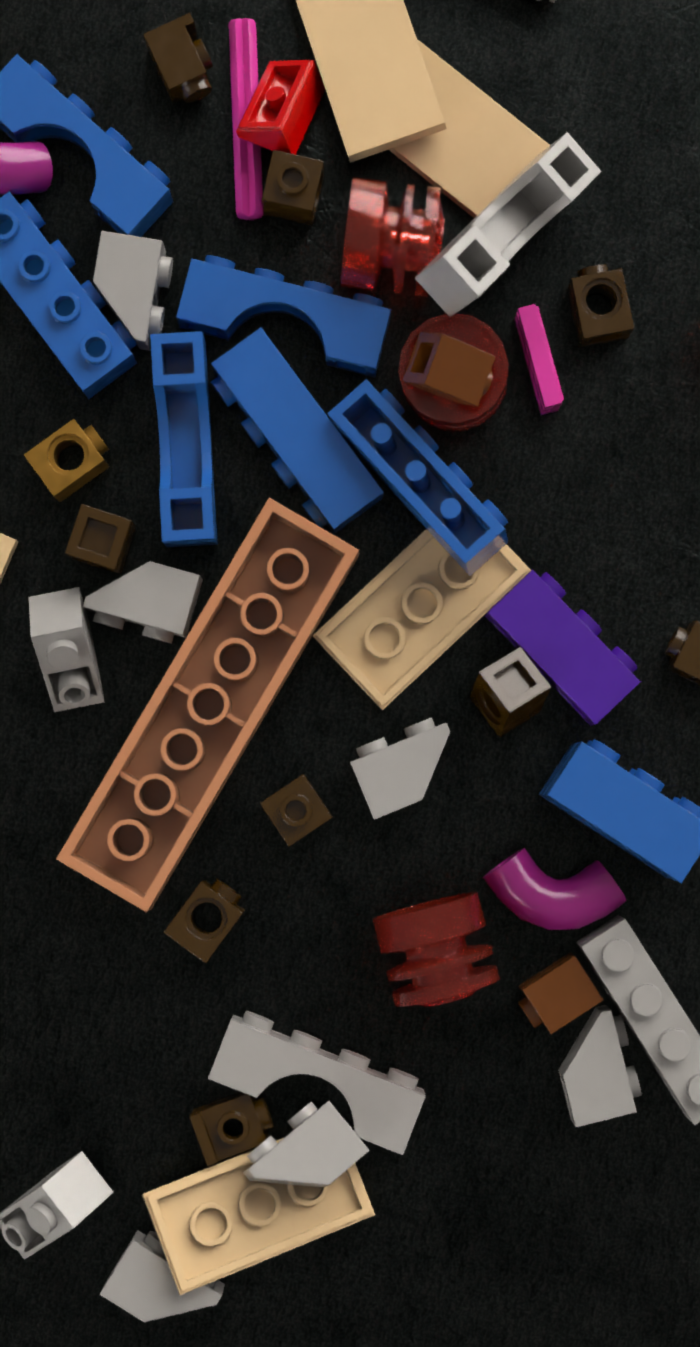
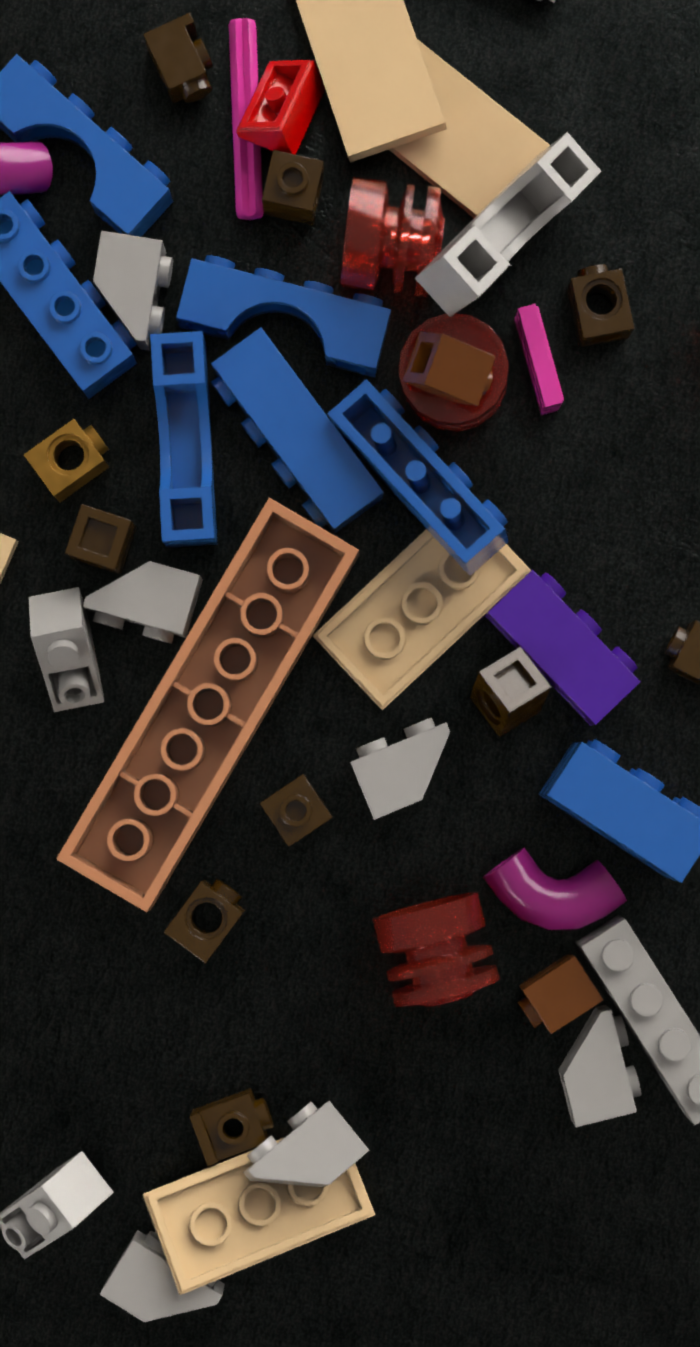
light grey arch [208,1011,426,1155] -> none

